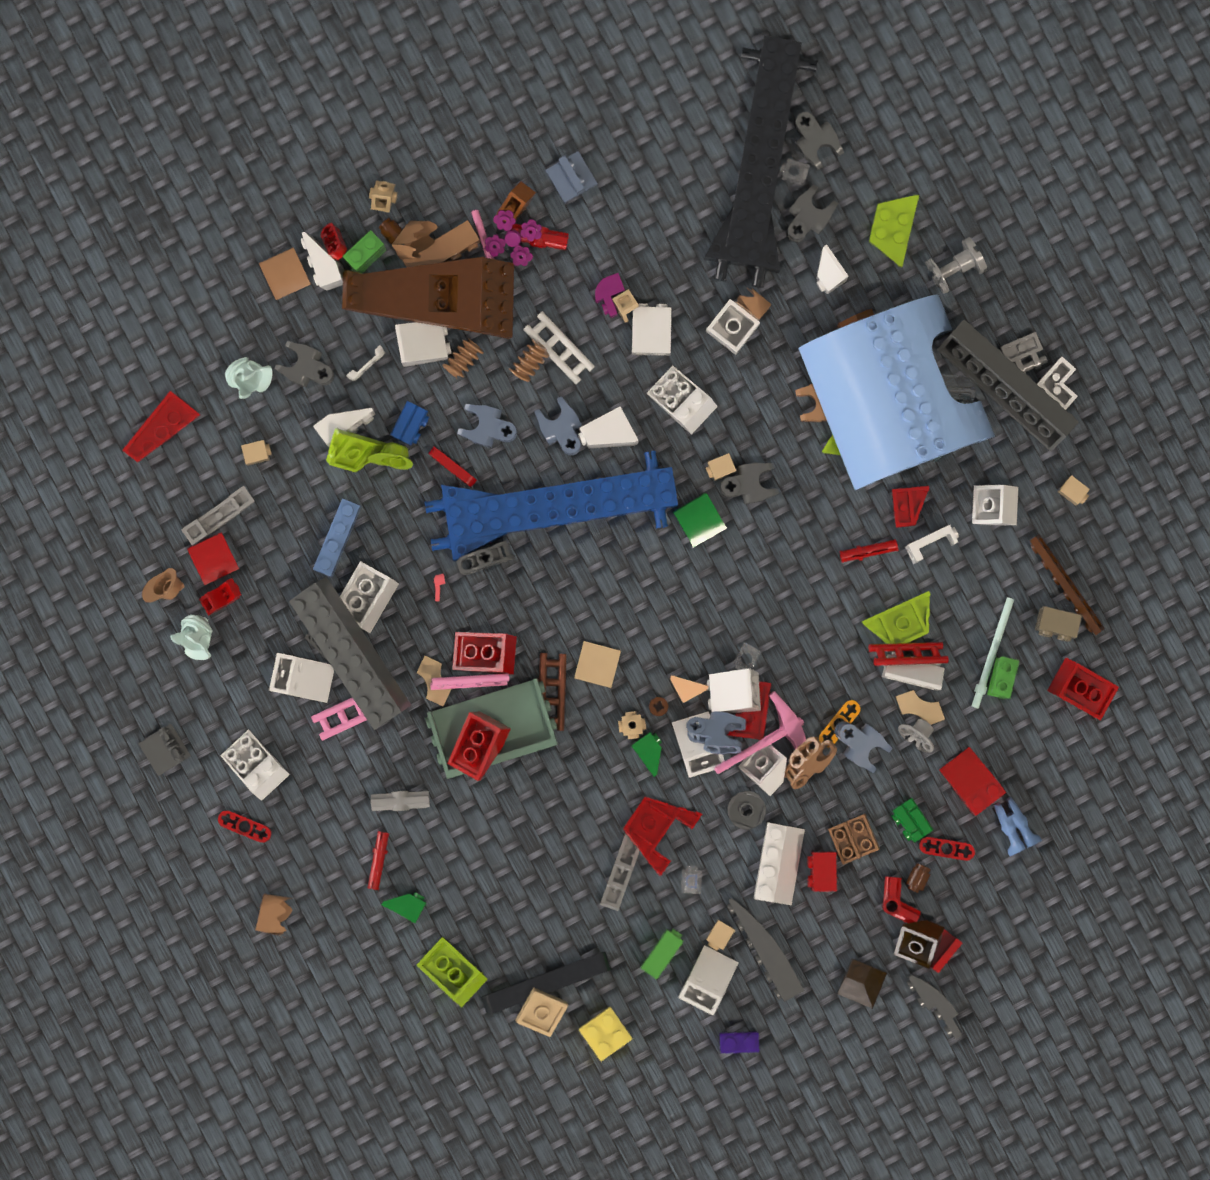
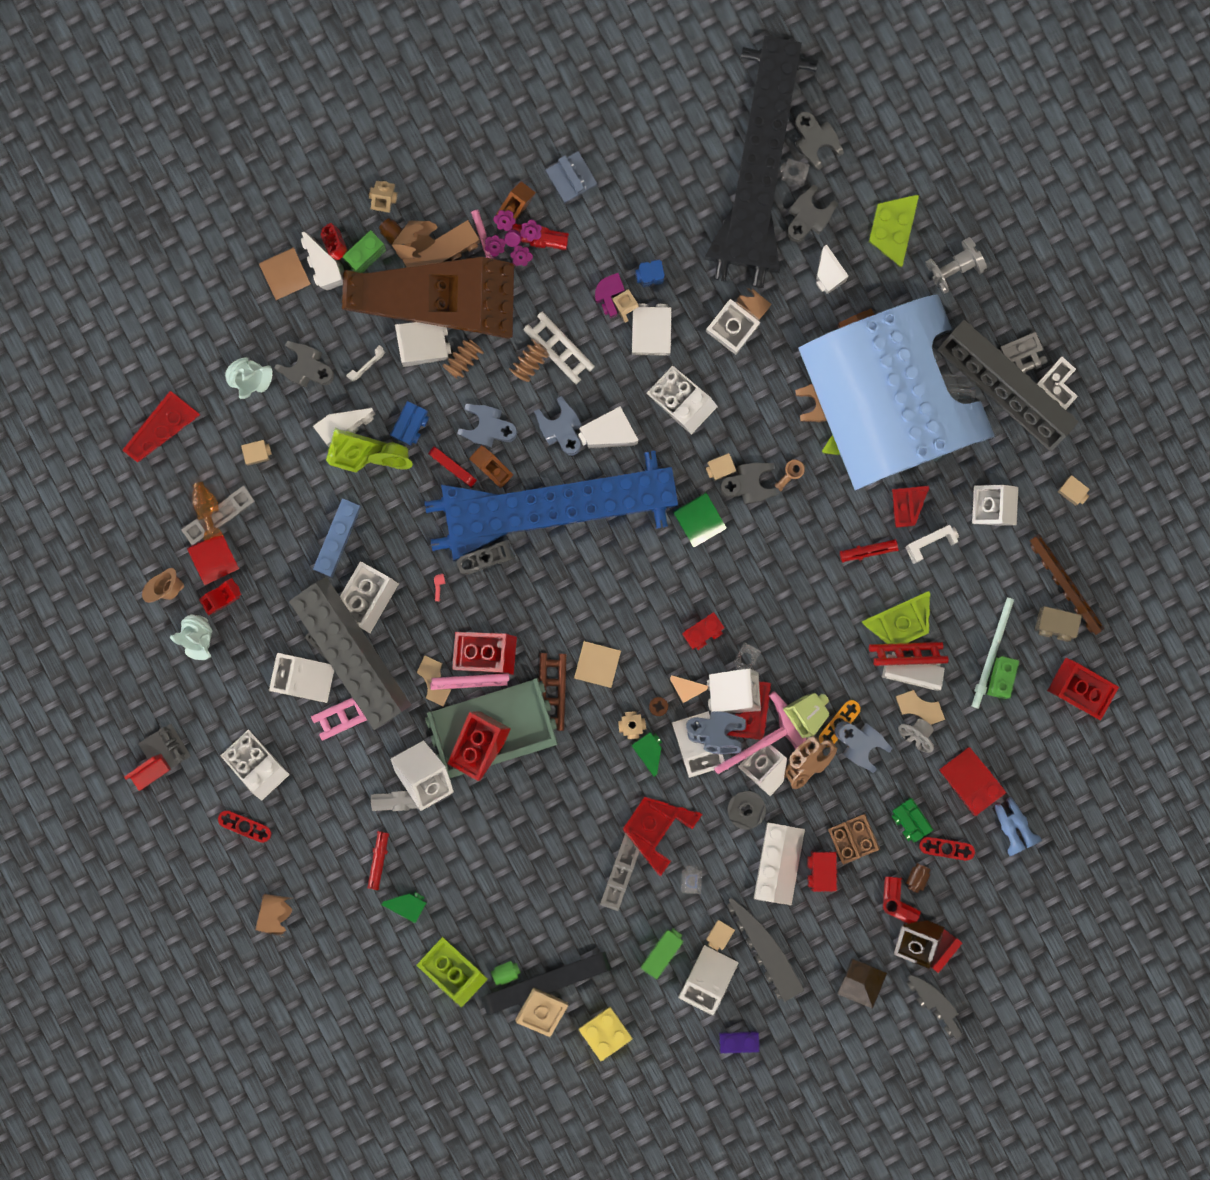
none -> red panel [124,754,172,791]
none -> clear orange animal [192,482,223,541]
none -> white slope [391,740,454,811]
none -> dark orange slope [469,445,513,489]
none -> bright green brick [491,961,521,985]
none -> blue brick [635,260,665,287]
none -> red brick [682,612,724,650]
none -> medium nougat bar [774,460,805,491]
none -> yellowish green torso [783,693,829,739]

